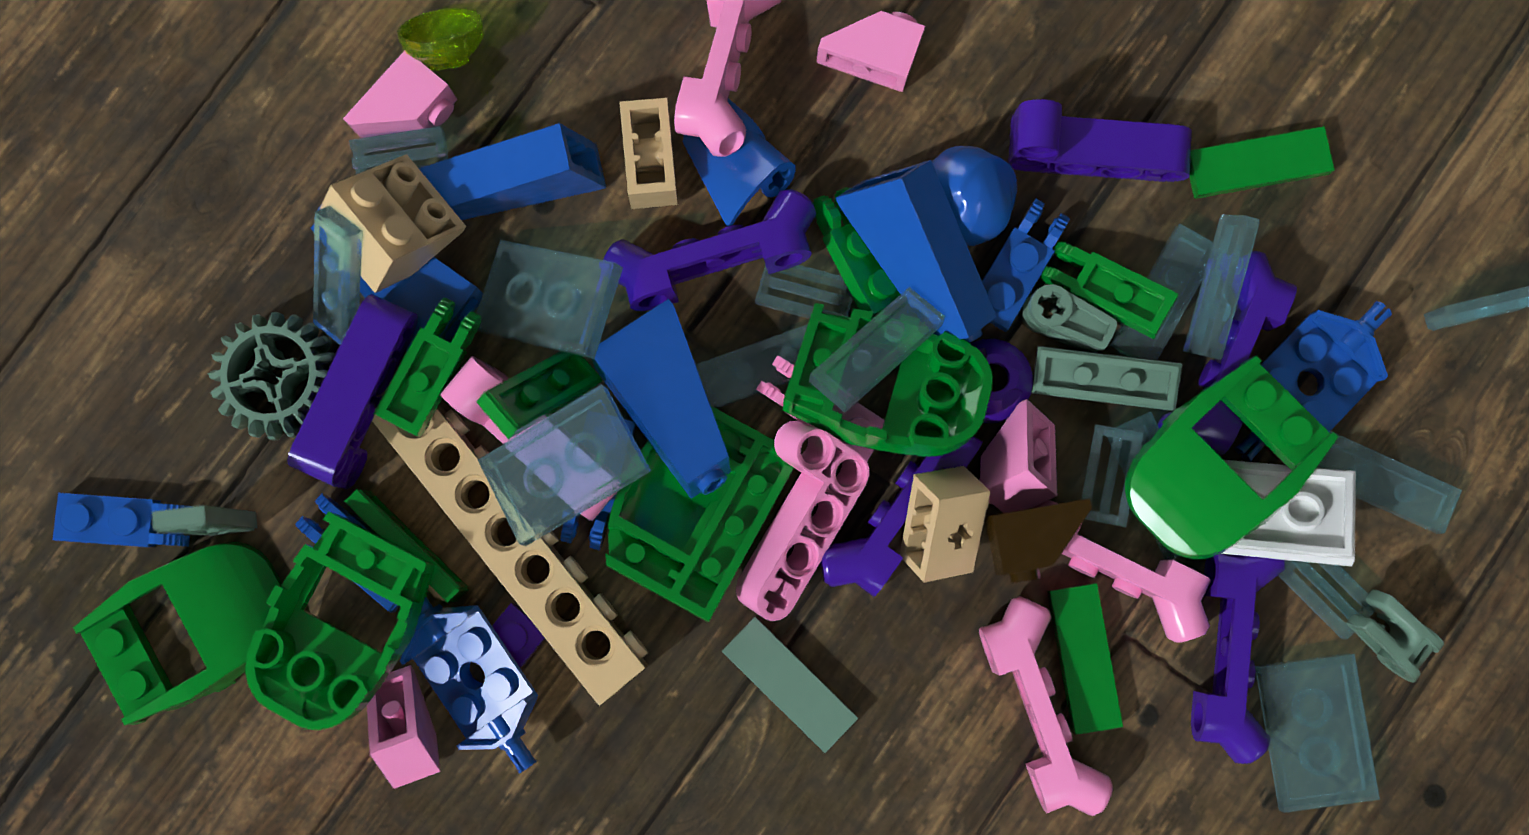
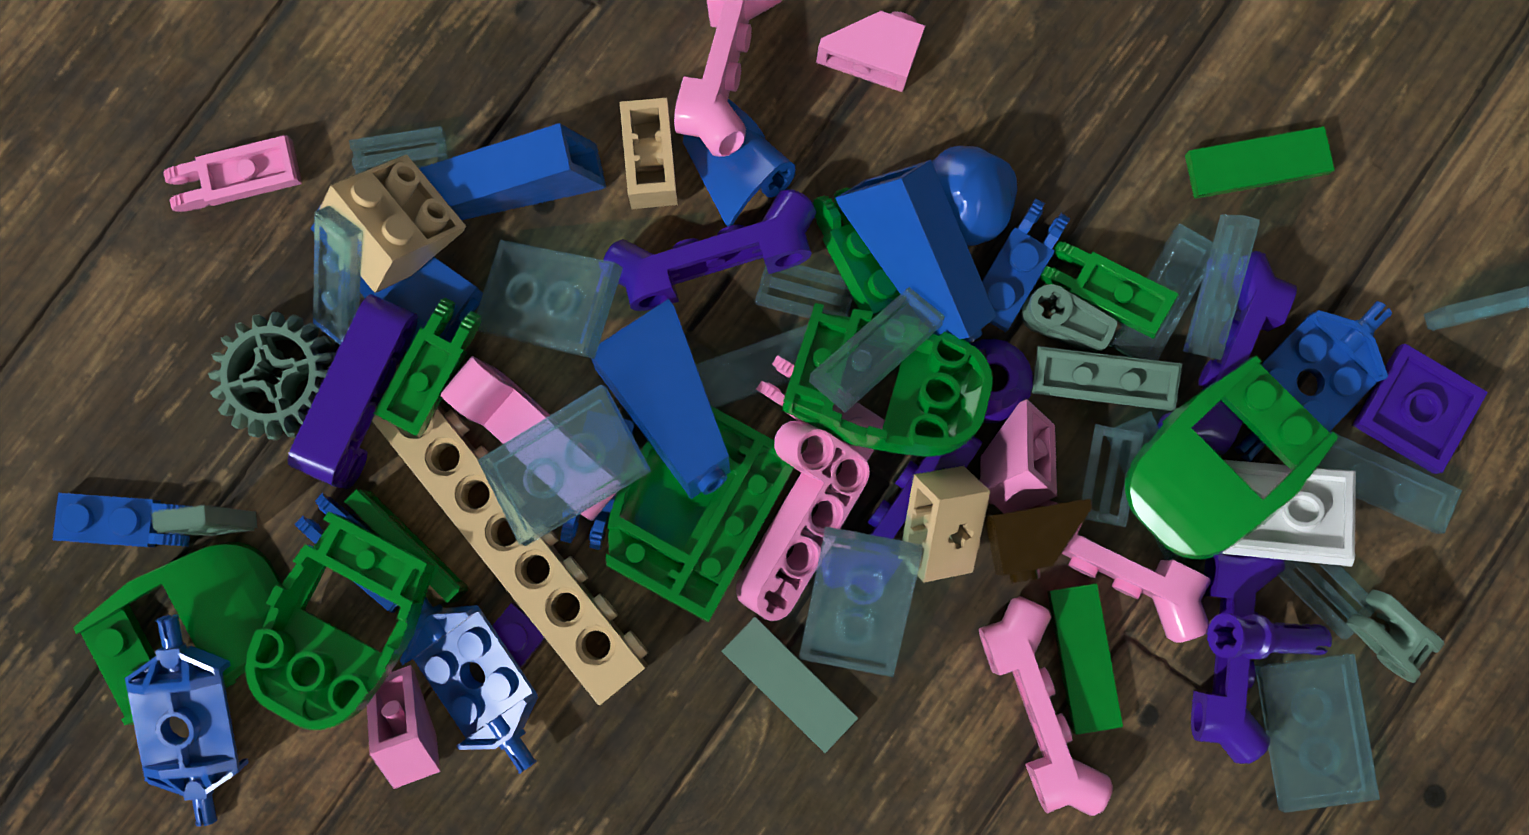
bright pink slope [343,49,457,138] -> none
clear neon green piece [397,8,484,71] -> none
green tile [476,345,602,440] -> none
dark purple beam [1008,99,1192,182] -> none
none -> blue plate [125,614,249,826]
none -> bright pink hinge [163,135,302,212]
none -> clear light blue tile [799,526,922,677]
none -> dark purple pin [1207,613,1332,659]
none -> dark purple plate [1352,344,1488,474]

